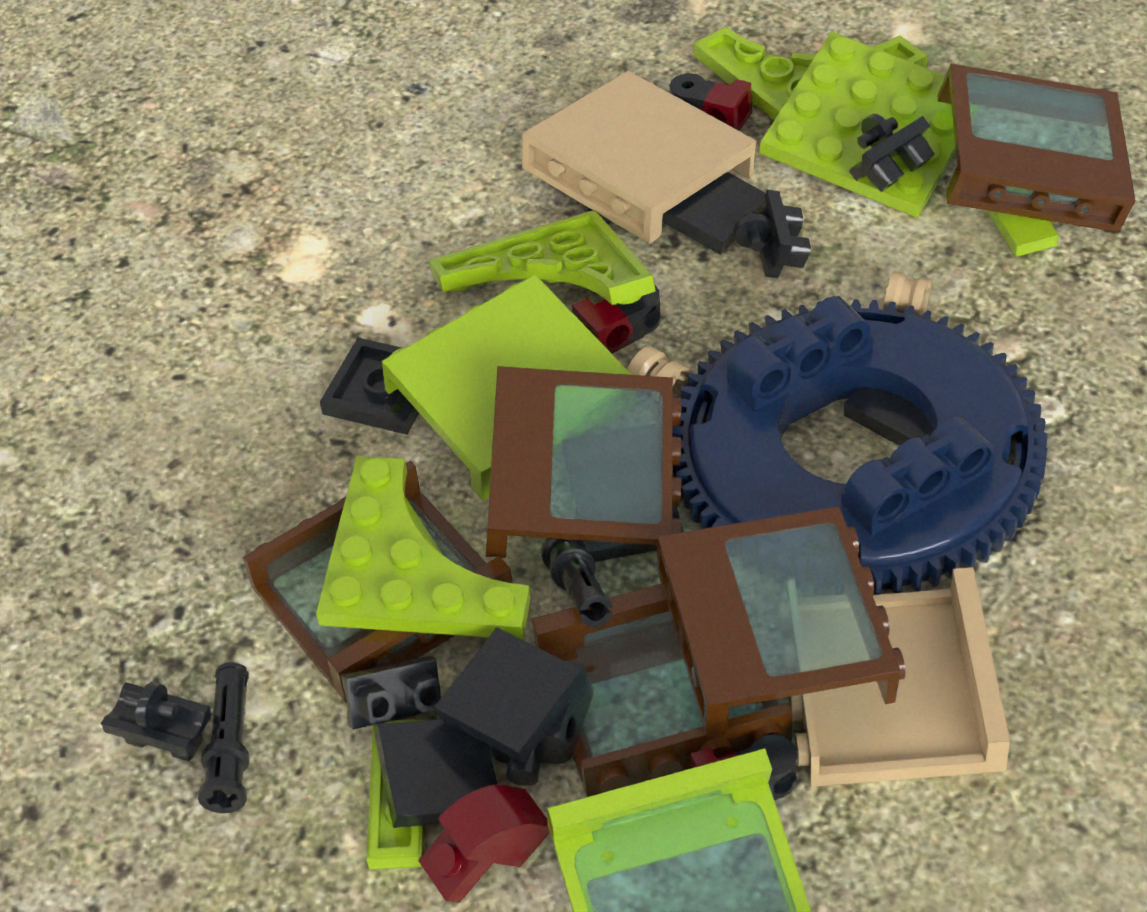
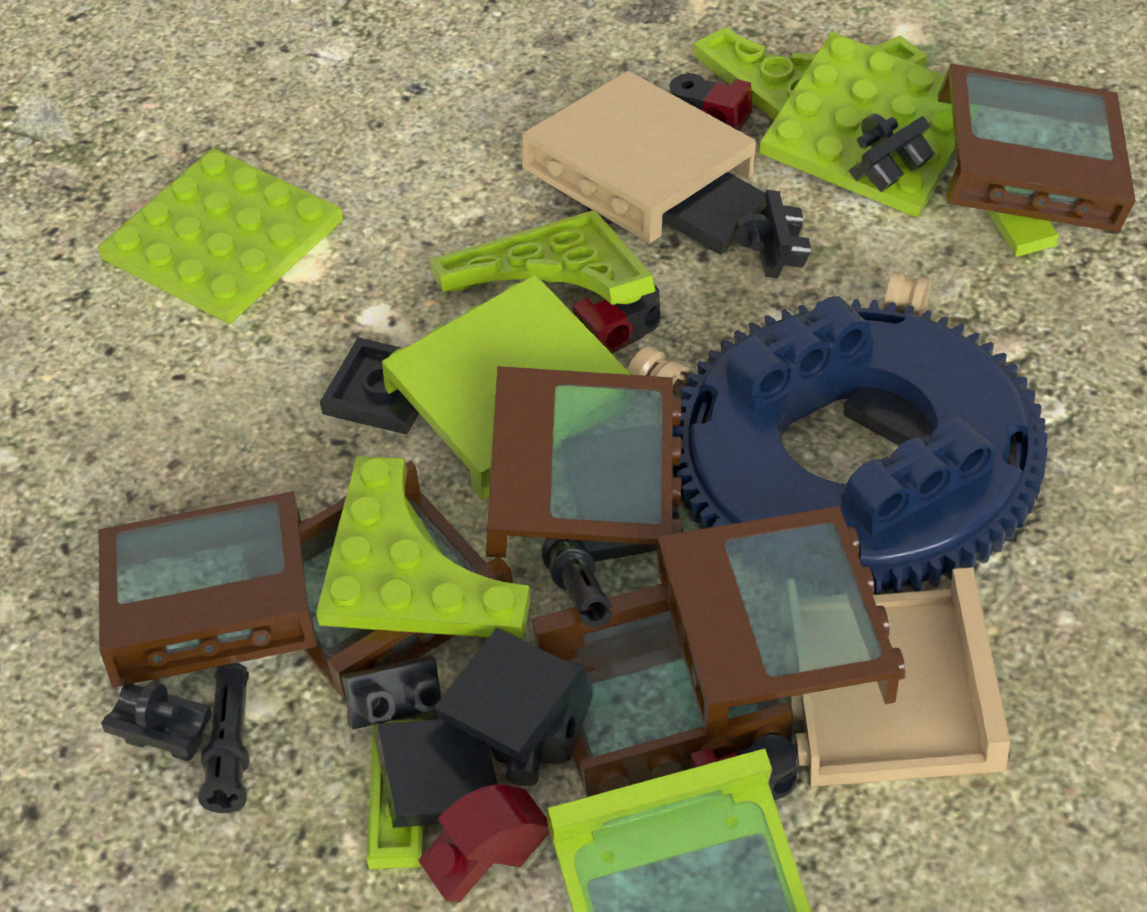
none -> lime plate [98,148,343,324]
none -> reddish brown panel [98,491,317,688]

